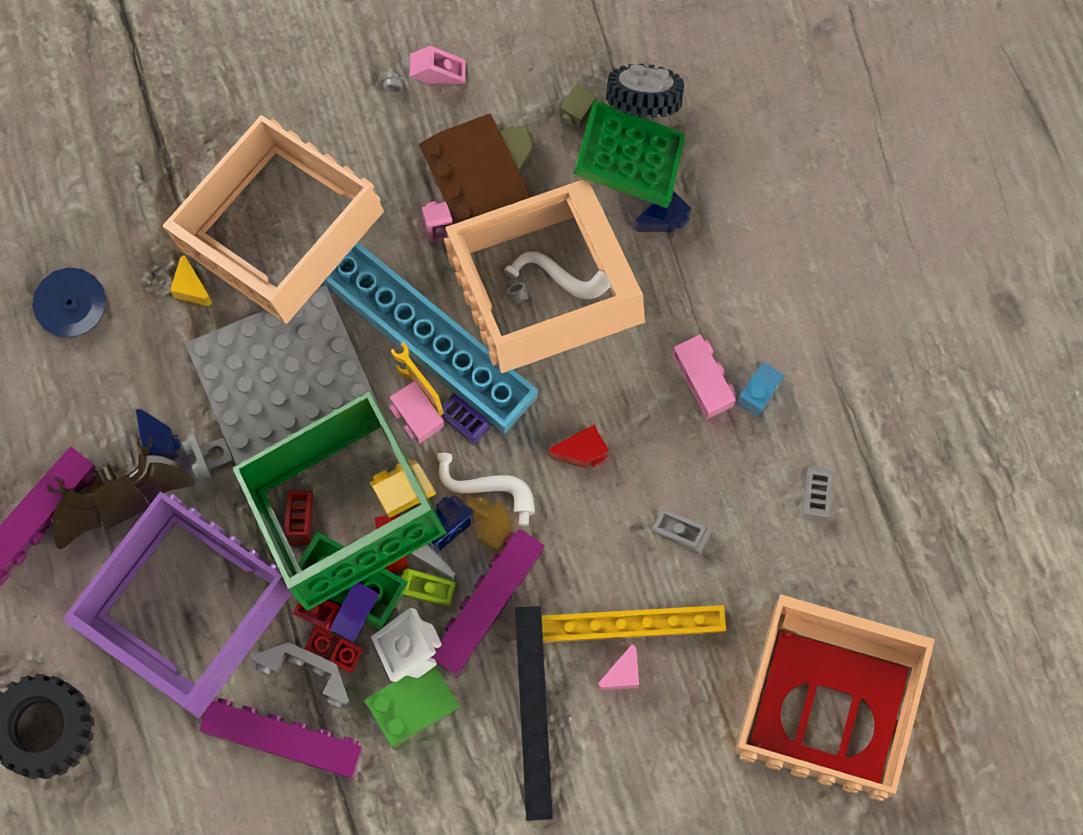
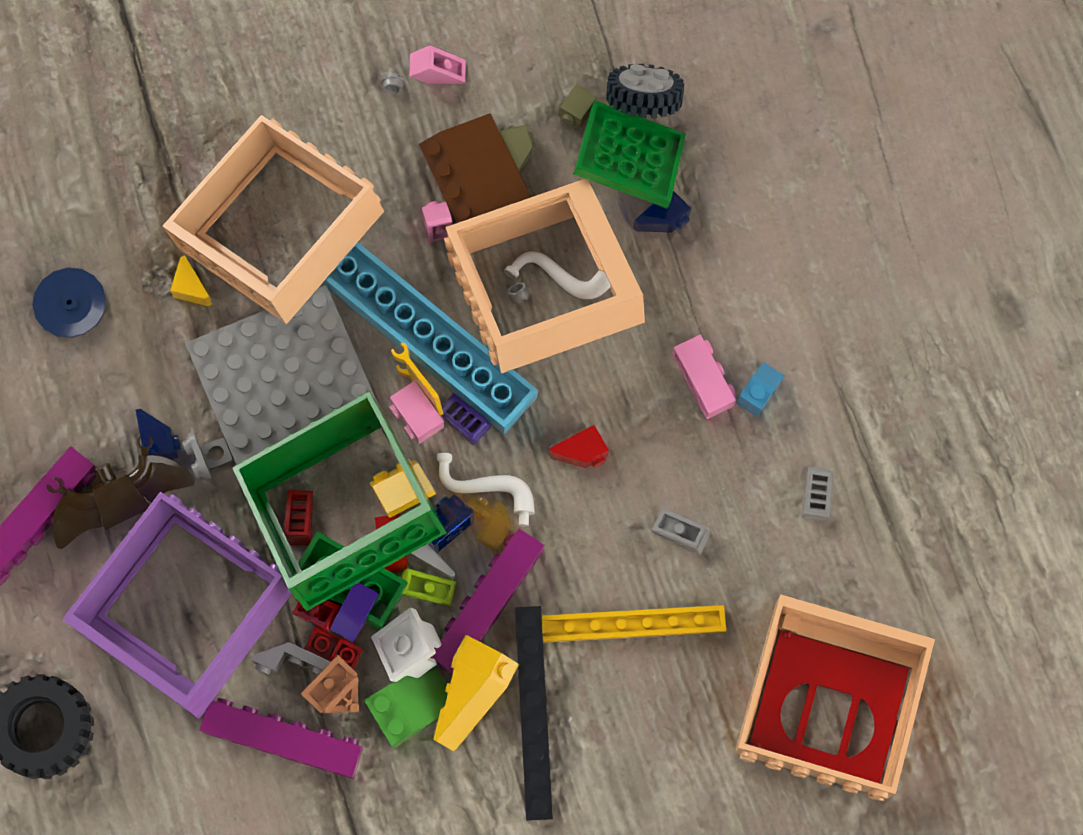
bright pink slope [597,644,639,691] -> none
none -> nougat slope [300,655,359,713]
none -> yellow wedge [433,635,519,751]

